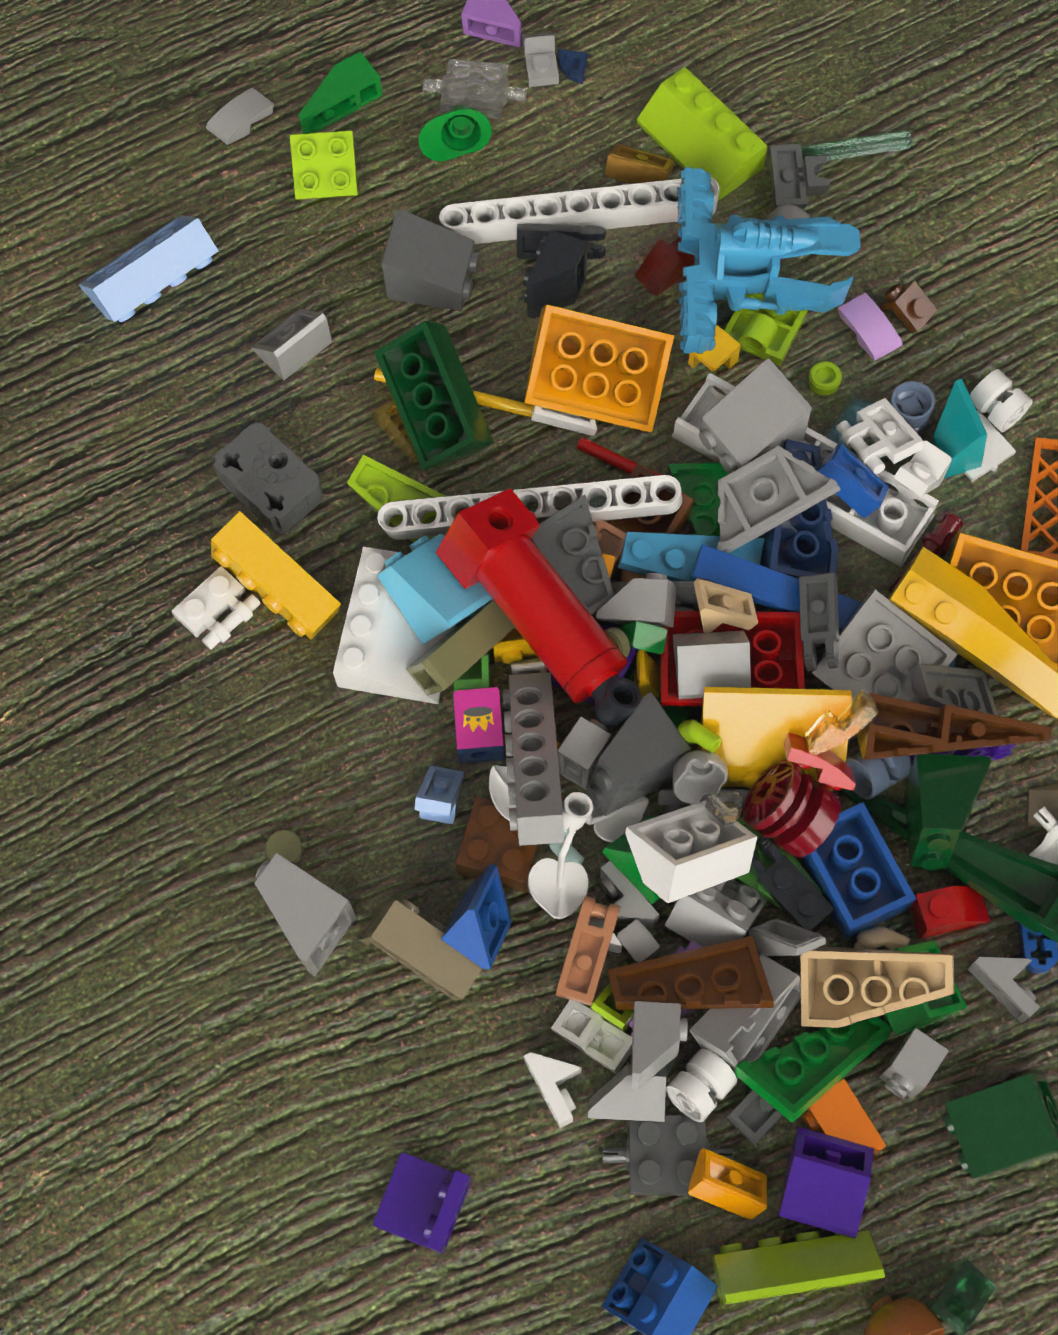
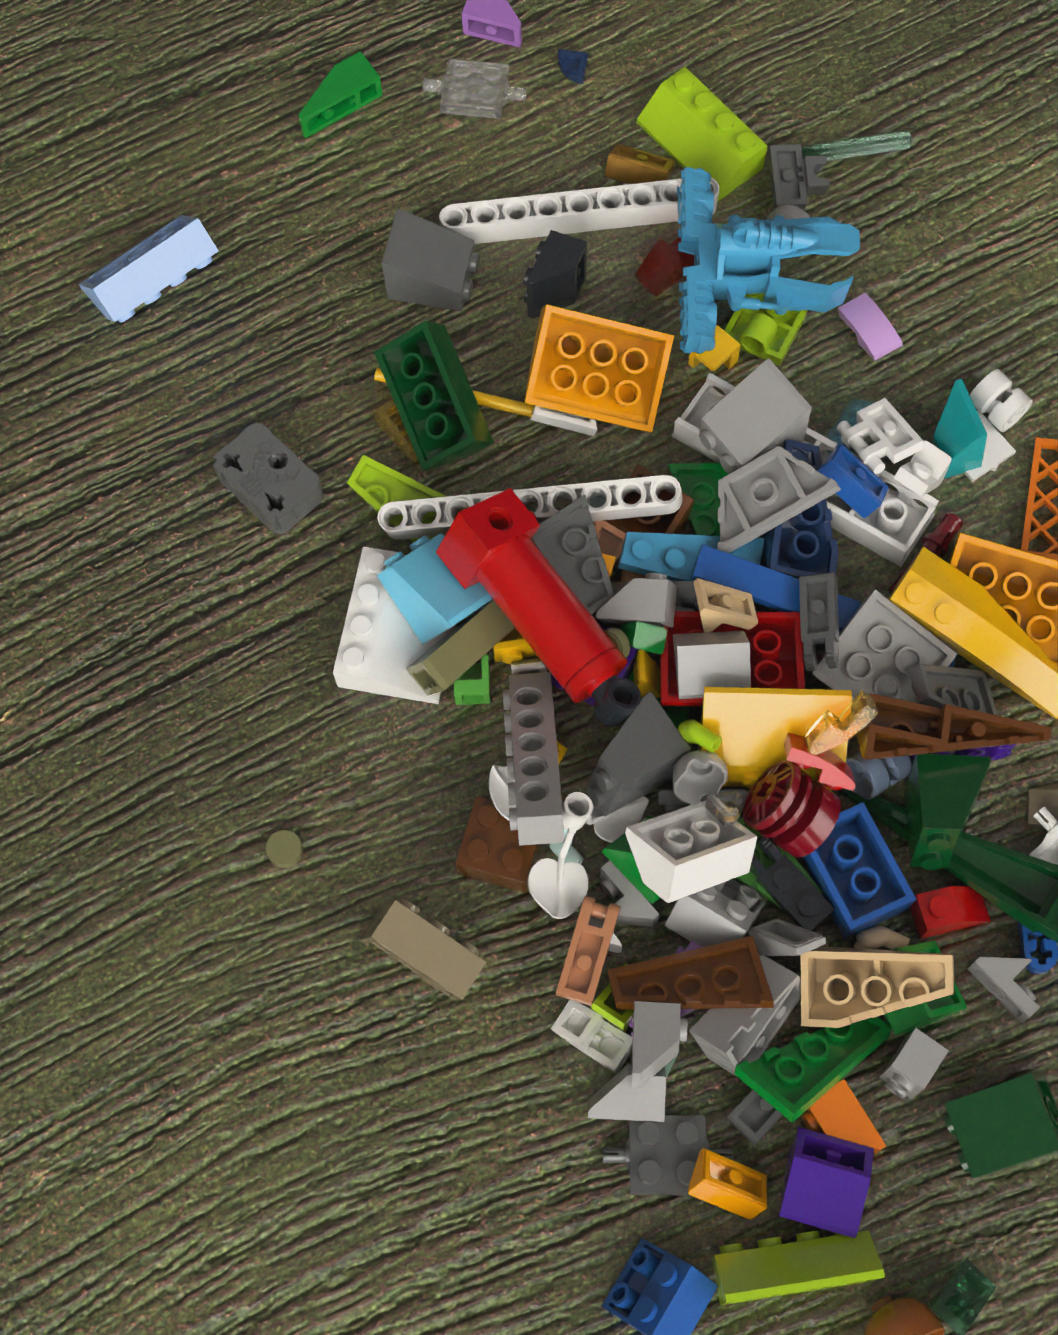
white plate [171,566,261,650] -> none
light grey slope [206,87,274,145] -> none
yellow wedge [211,511,341,640] -> none
light grey slope [251,309,332,381] -> none
light grey slope [255,853,356,977] -> none
lime plate [290,131,358,200] -> none
dark purple bracket [373,1153,472,1255] -> none
light blue slope [414,766,464,824] -> none
green piece [418,105,492,162] -> none
blue slope [441,864,512,969] -> none
dark pink piece [453,687,505,764] -> none
black hinge [517,224,606,259] -> none
light grey slope [522,31,559,87] -> none
white slope [524,1052,582,1128] -> none
light grey brick [557,717,611,790] -> none
red bar [577,437,661,476] -> none
light grey slope [617,919,660,963] -> none
white wheel [666,1048,737,1122] -> none
lime tile [808,361,842,396] -> none
bracket [878,281,938,333] -> none
sand blue wheel [890,381,935,437] -> none

